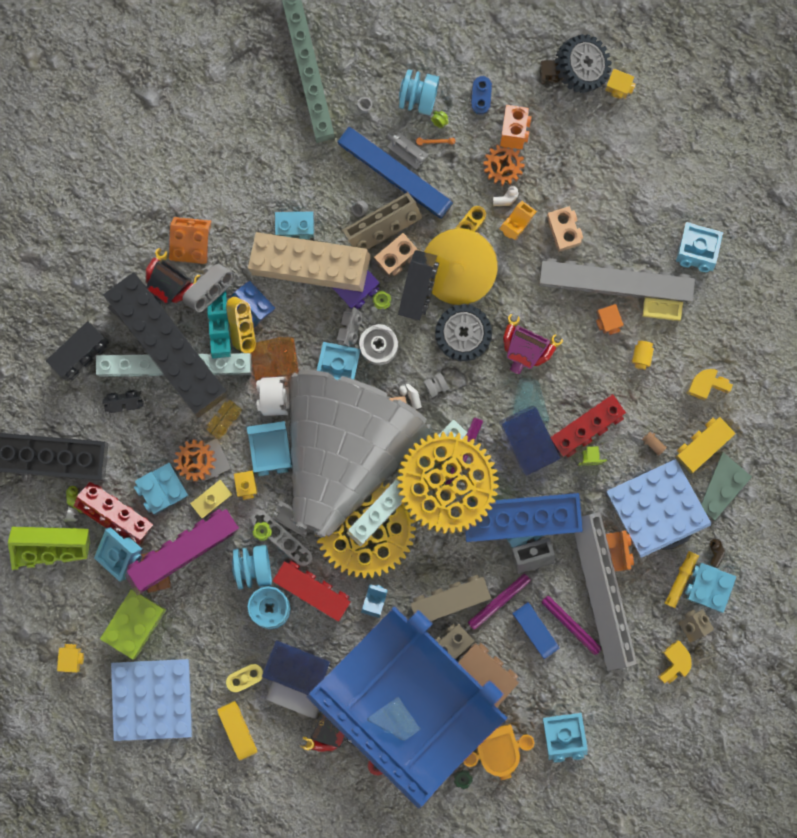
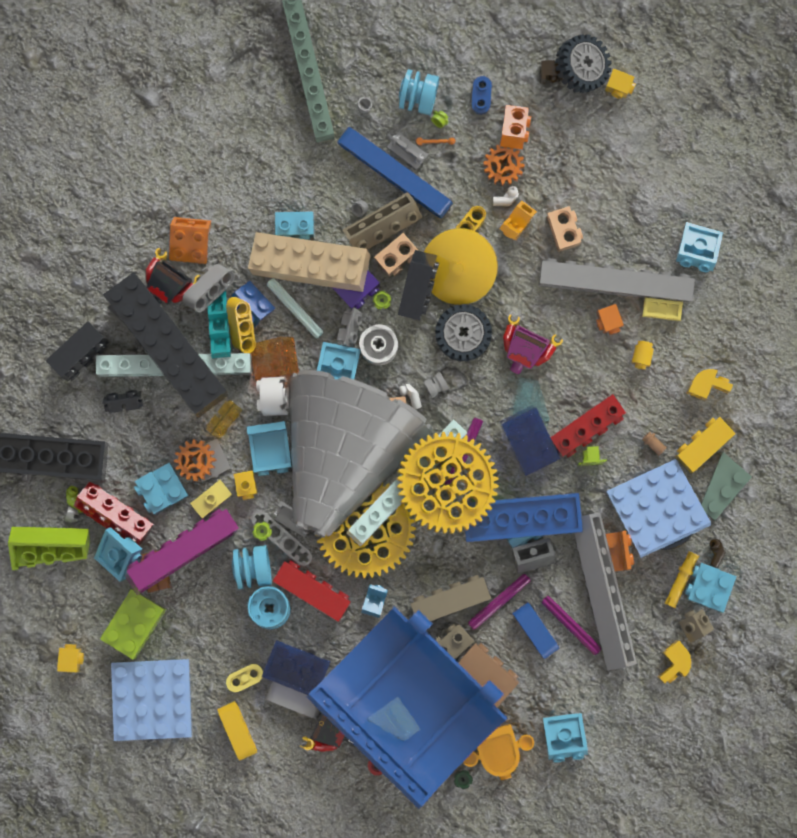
none -> light aqua axle [267,278,323,339]

